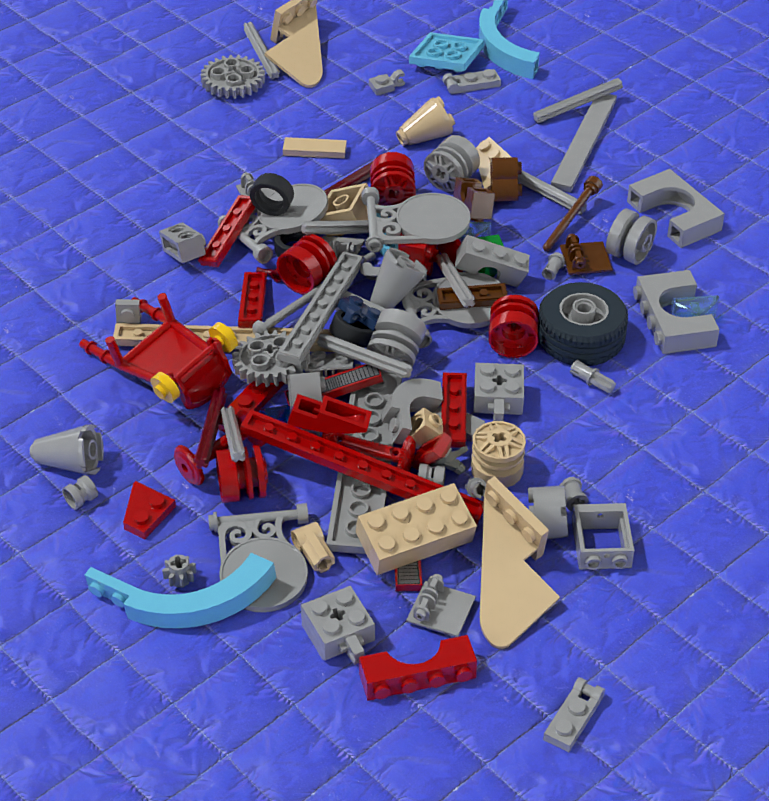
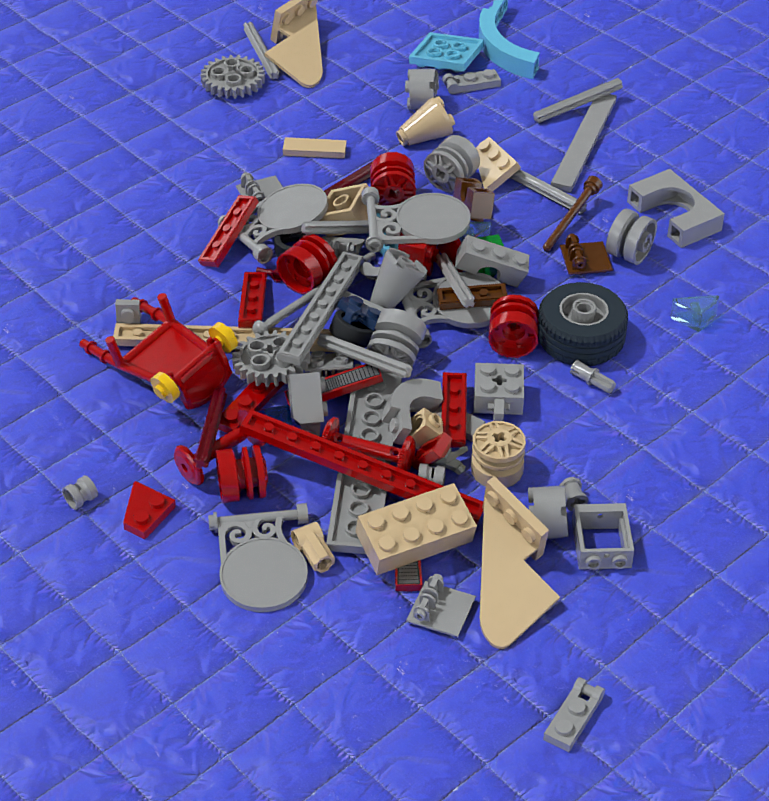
light grey cone [30,424,104,475] -> none
medium azure arch [85,553,277,628] -> none
light grey brick [159,222,206,263] -> none
light grey gear [162,555,196,588] -> none
light grey axle [221,406,246,462] -> none
black tyre [250,173,294,216] -> none
red slope [287,394,372,434] -> none
light grey hinge [301,586,375,665] -> none
red arch [359,635,477,701] -> none
light grey plate [369,69,405,96] -> none
light grey axle [465,478,486,498] -> none
reddish brown brick [490,157,522,201] -> none
light grey pin [542,252,565,280] -> none
light grey arch [633,270,720,354] -> none
none -> light grey brick [405,69,439,110]

